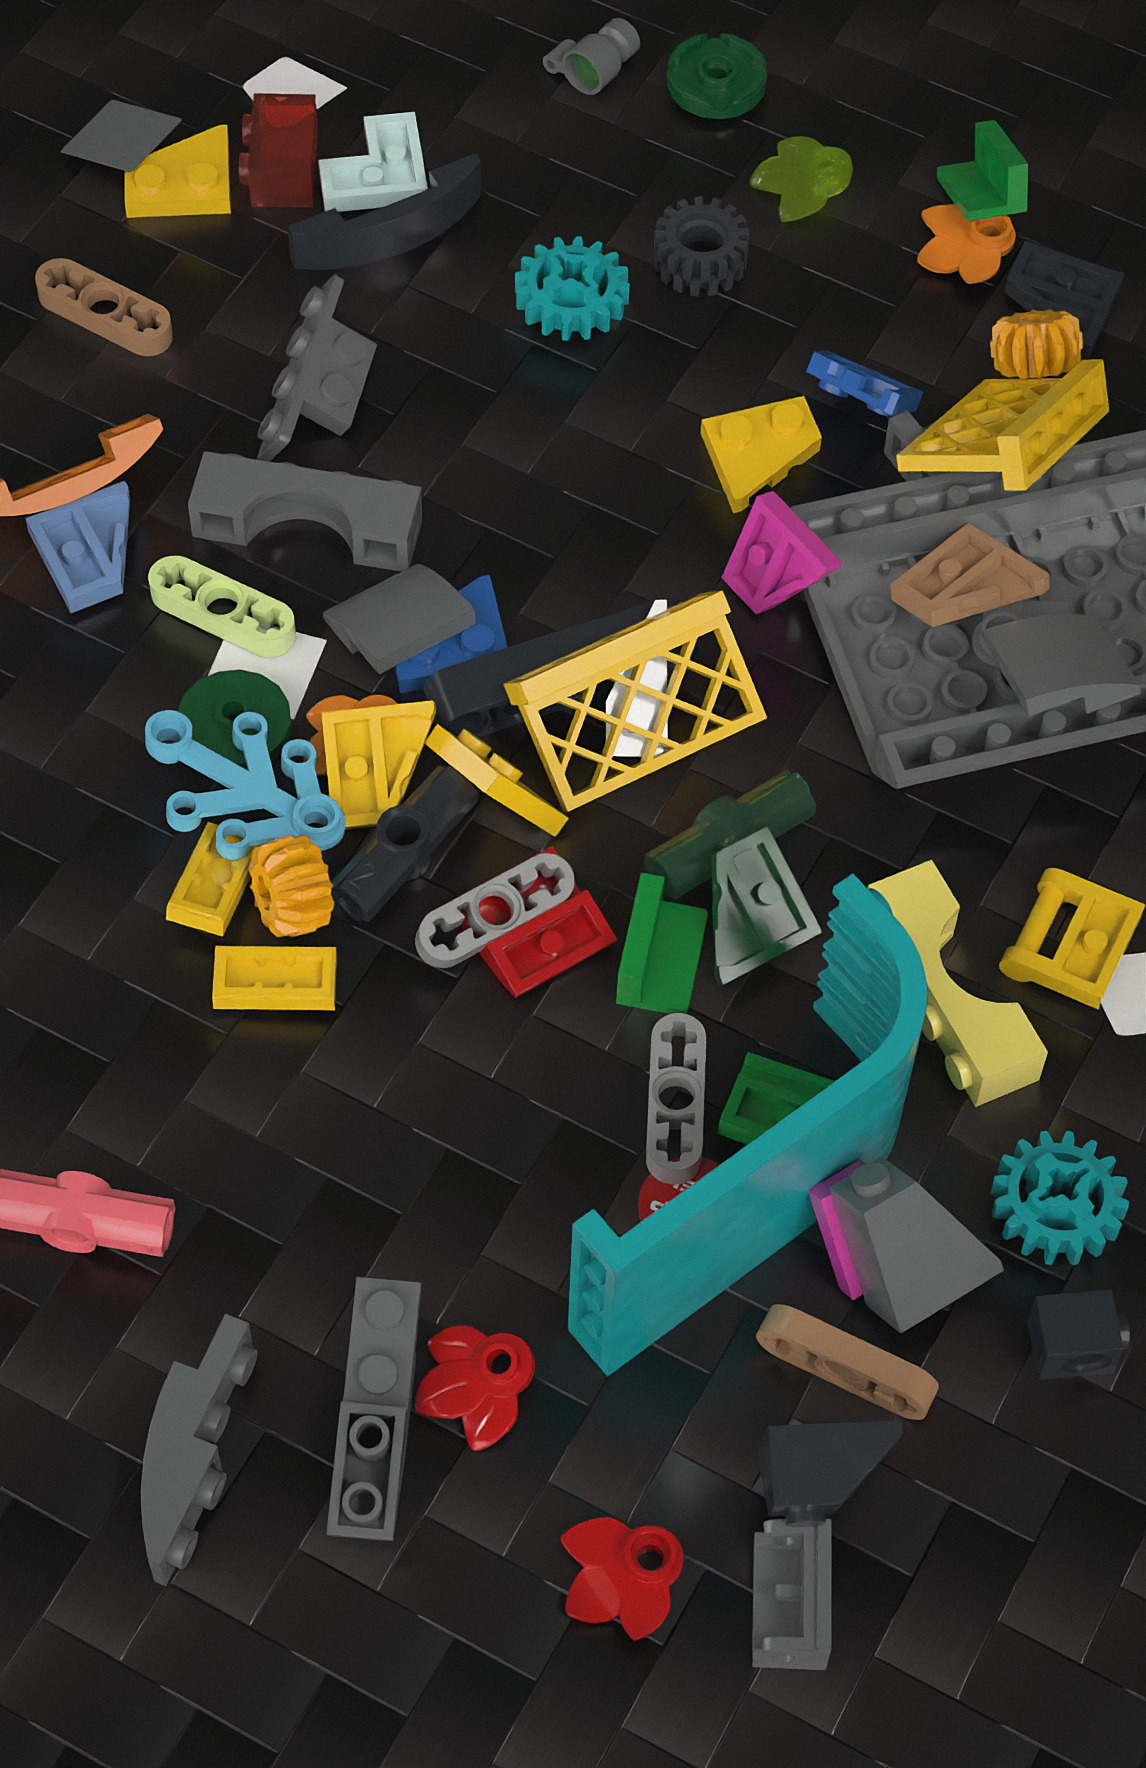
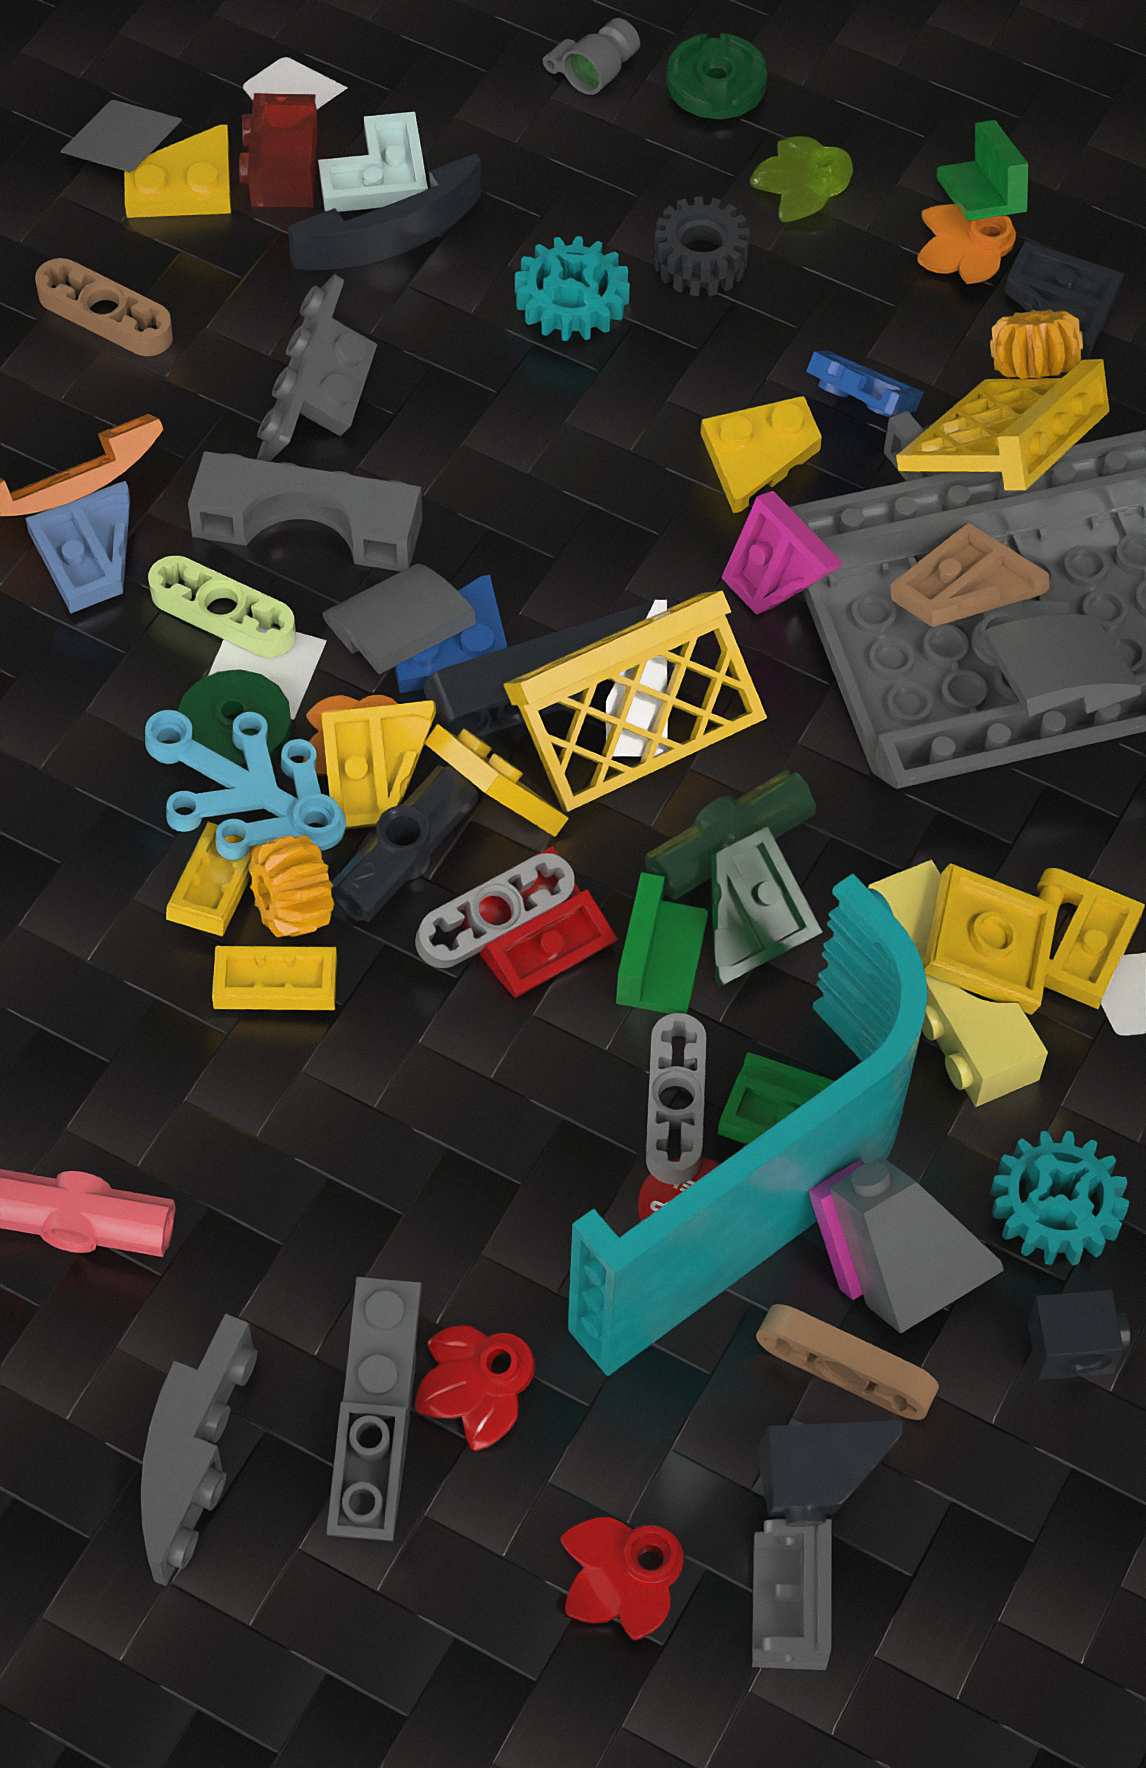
none -> yellow plate [923,863,1058,1015]

